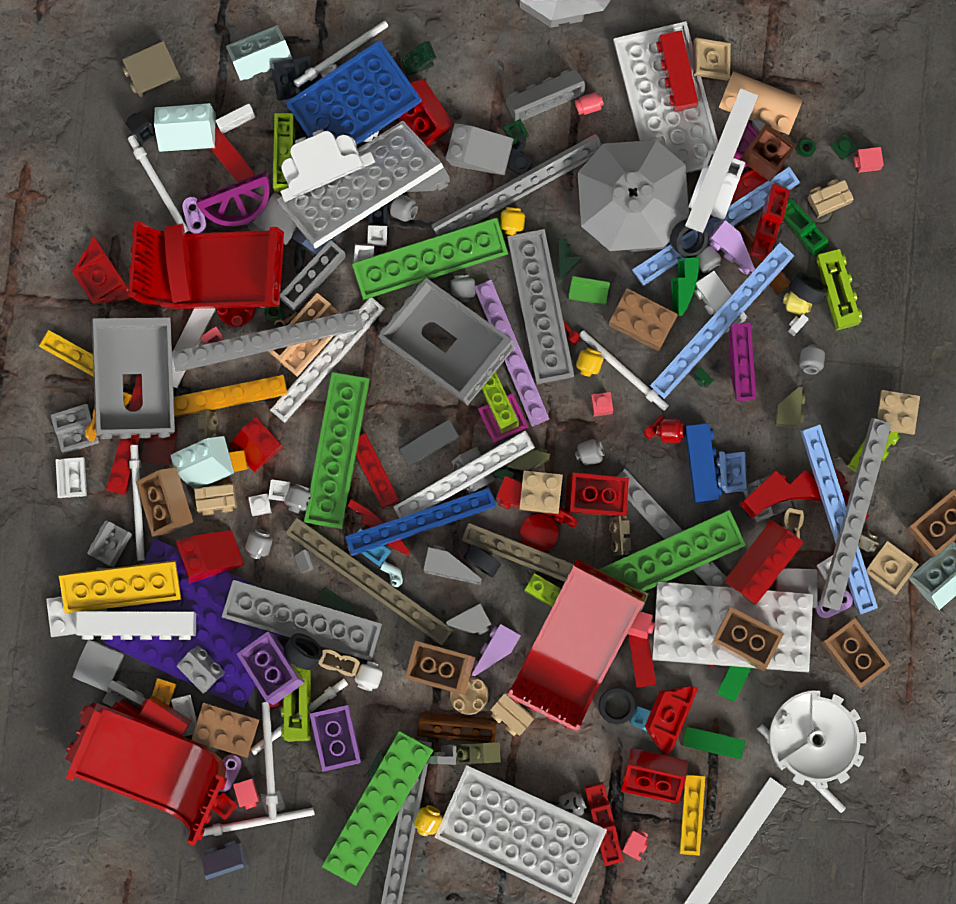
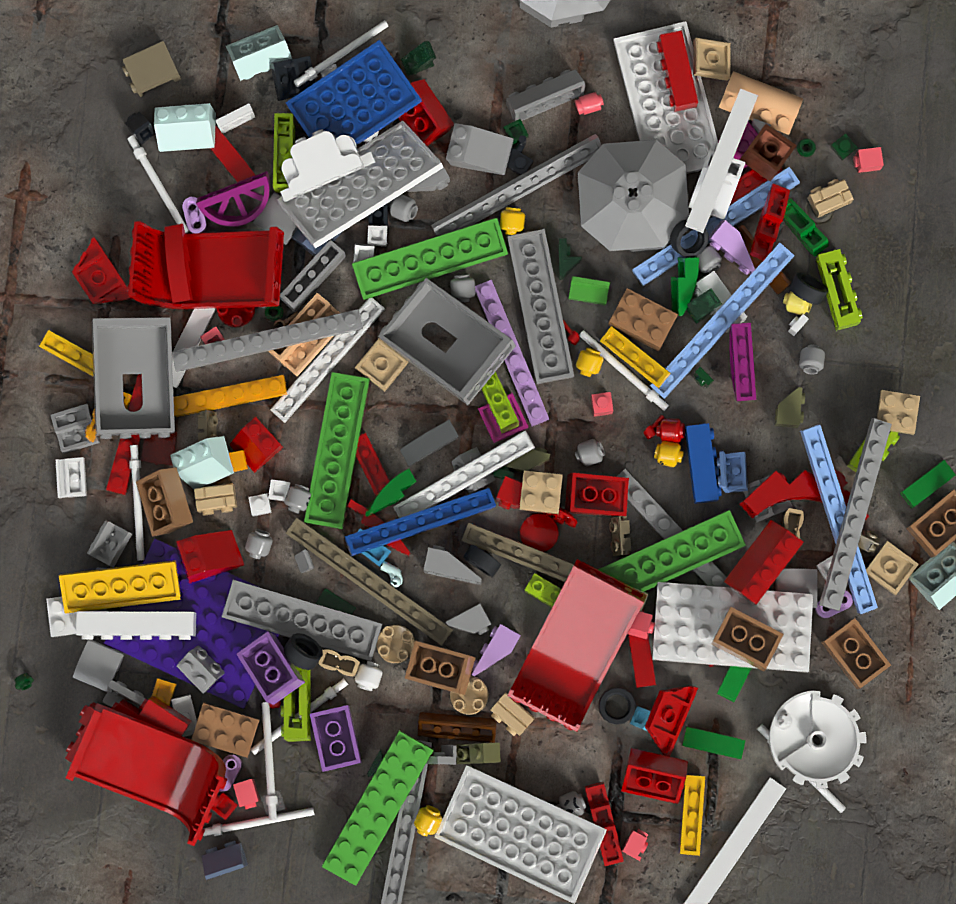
none -> dark green plate [14,673,34,690]
none -> tan plate [355,338,409,392]
none -> green slope [365,469,417,517]
none -> tan dish [376,625,415,663]
none -> yellow plate [600,326,671,388]
none -> yellow head [654,441,684,467]
none -> clear green slope [686,288,722,324]
none -> green slope [900,460,956,509]

